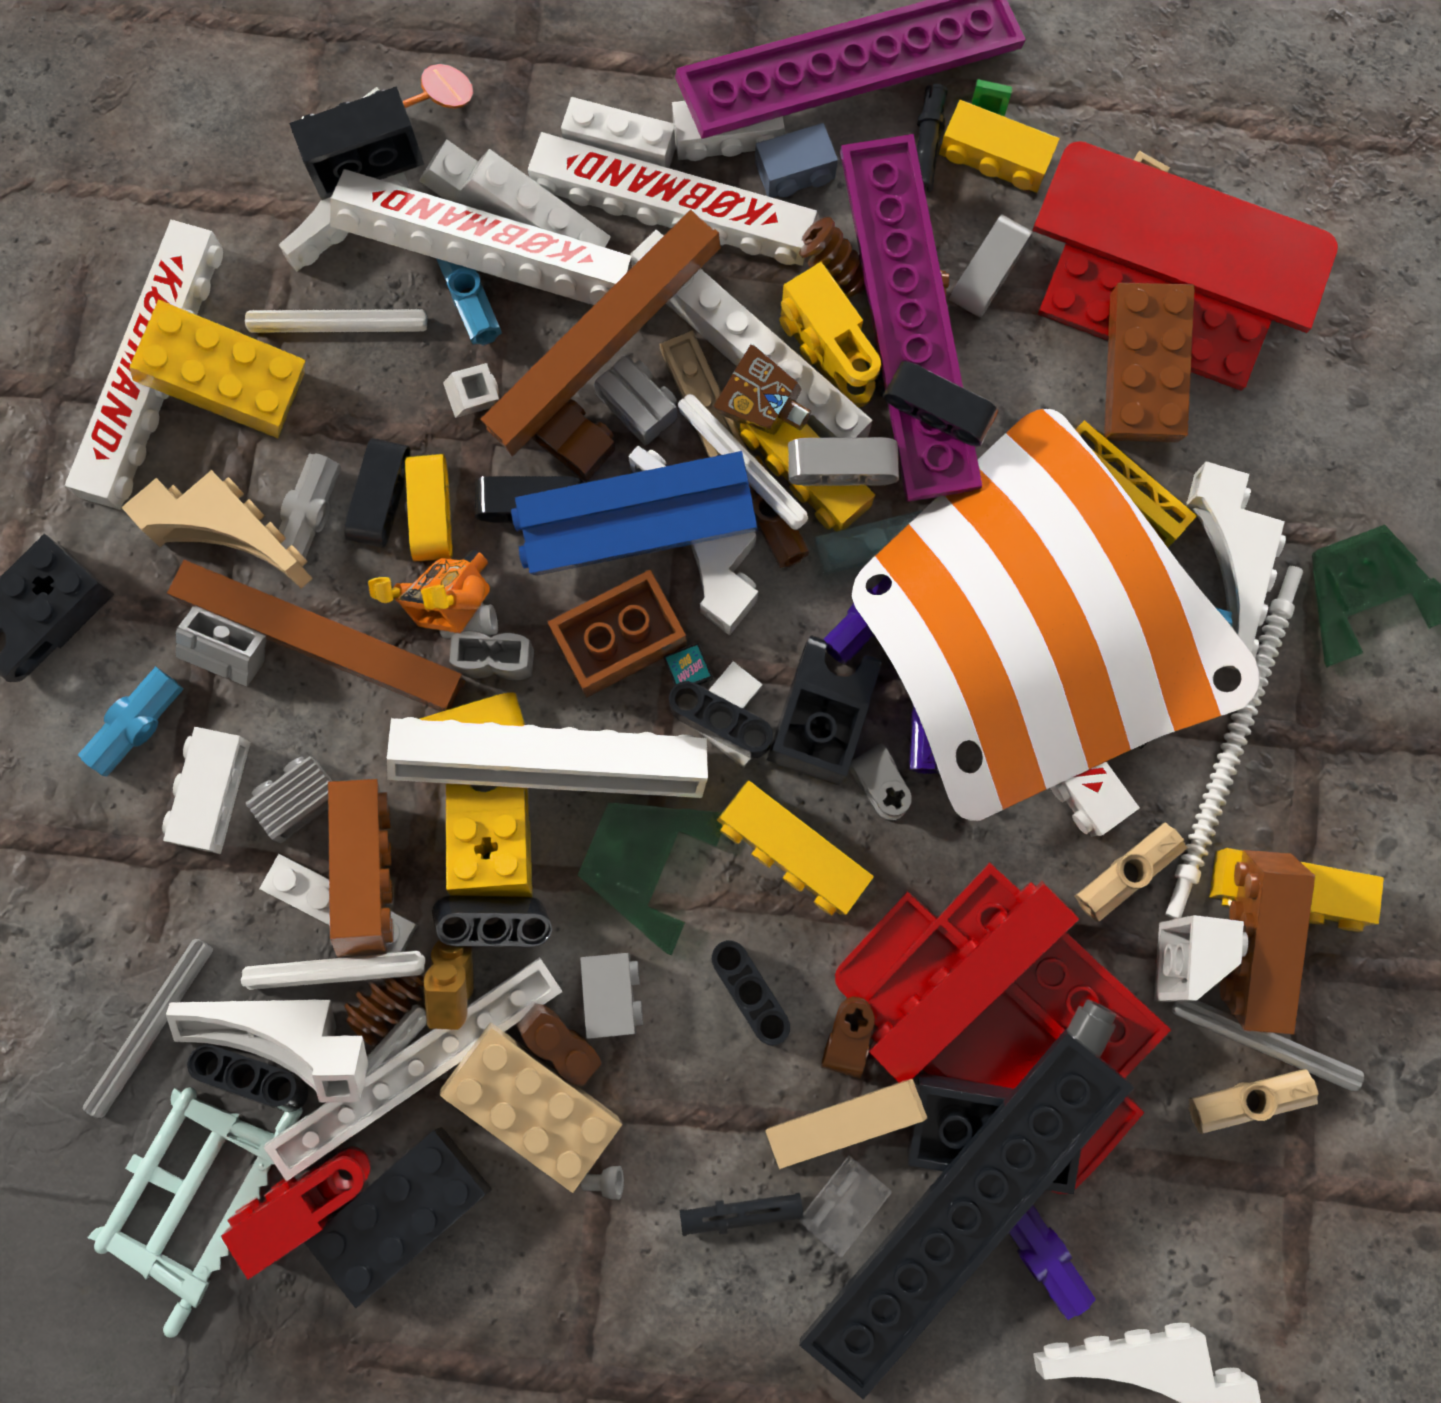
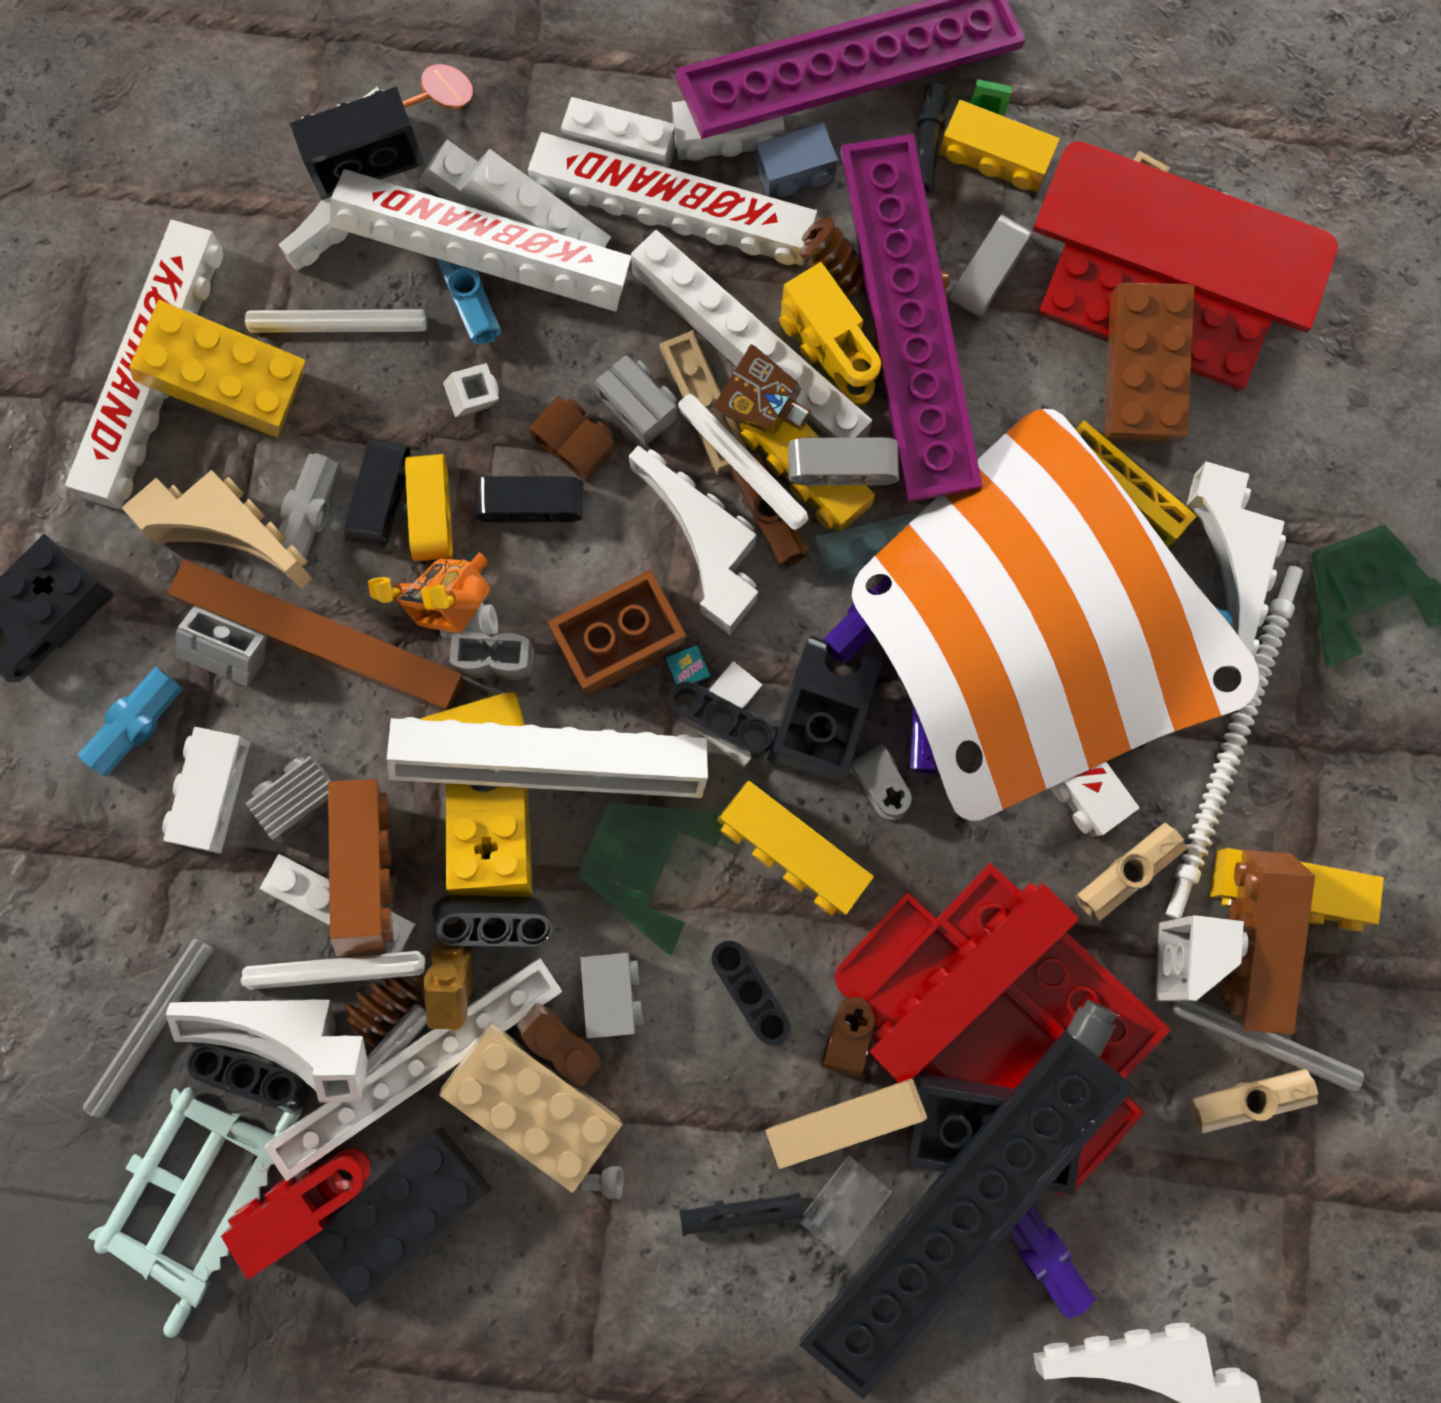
dark orange tile [480,209,721,457] -> none
blue brick [511,451,758,576] -> none
black beam [883,361,998,446] -> none

